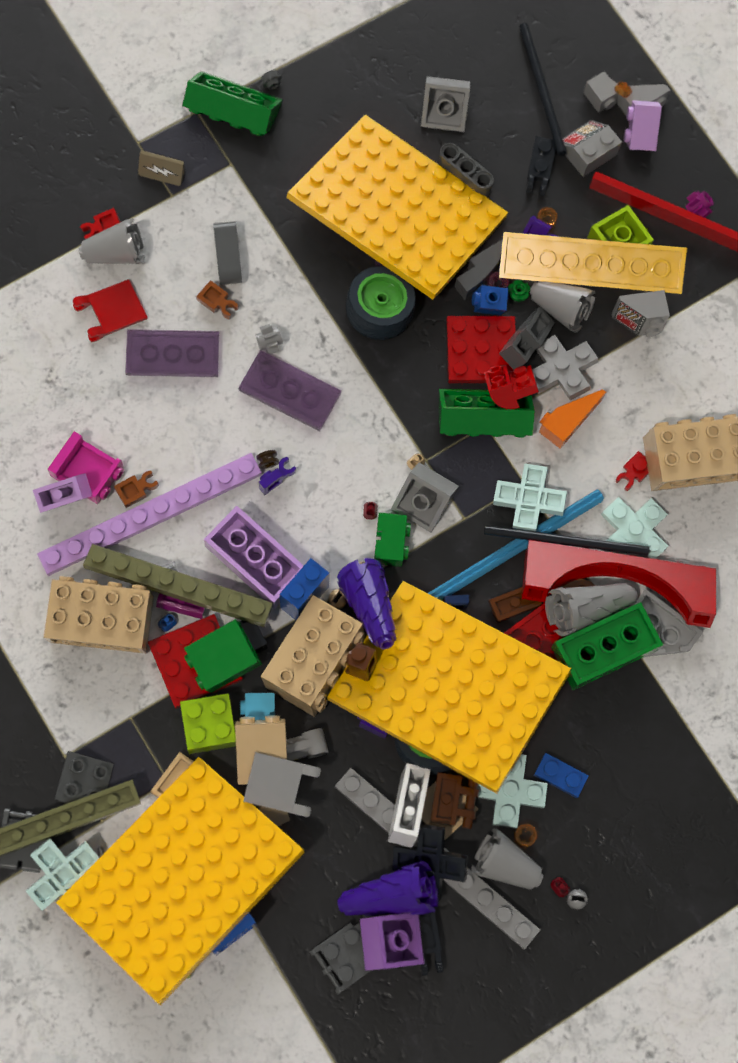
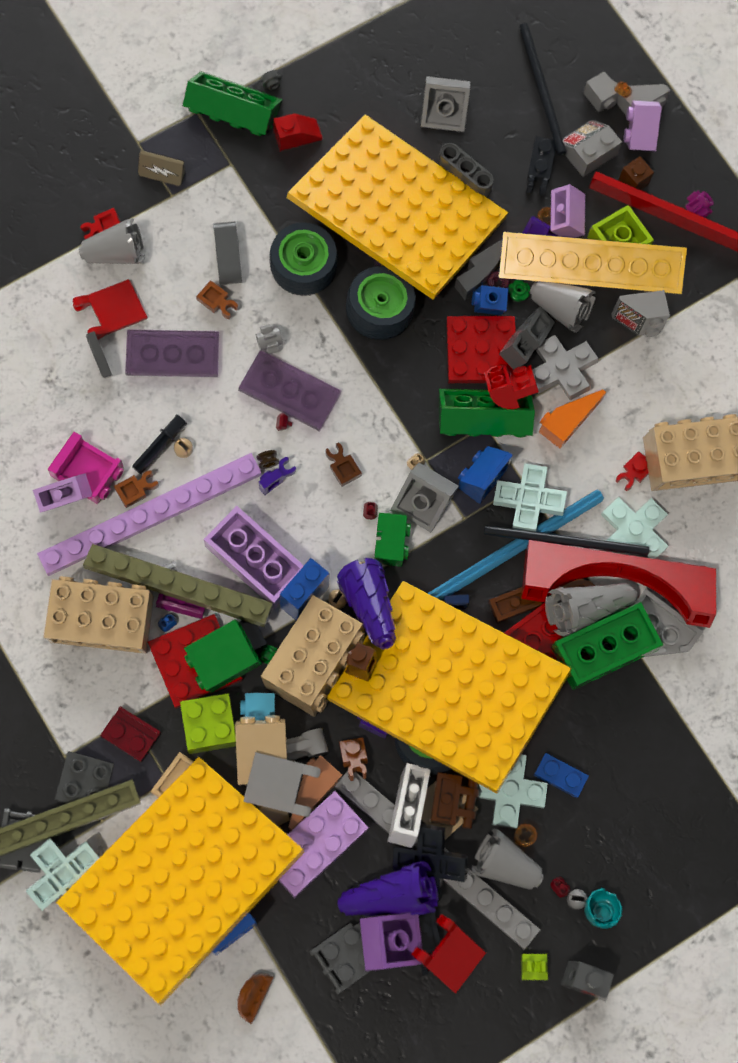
none -> dark grey tile [86,331,112,378]
none -> dark red plate [100,706,161,763]
none -> black axle [132,414,187,474]
none -> tan hinge [174,438,193,458]
none -> dark orange plate [238,973,274,1024]
none -> green plate [258,645,278,665]
none -> wheel [269,222,338,296]
none -> red slope [274,113,322,151]
none -> dark red rock [276,413,292,431]
none -> lavender brick [278,791,368,899]
none -> nougat slope [289,755,342,831]
none -> reddish brown plate [325,443,362,487]
none -> dark orange plate [339,738,368,781]
none -> red flag [411,914,486,993]
none -> blue slope [458,446,513,504]
none -> lime tile [521,954,548,980]
none -> lavender brick [551,184,585,238]
none -> dark grey torso [561,961,614,1002]
none -> teal hair [584,888,622,929]
none -> reddish brown brick [618,156,654,190]

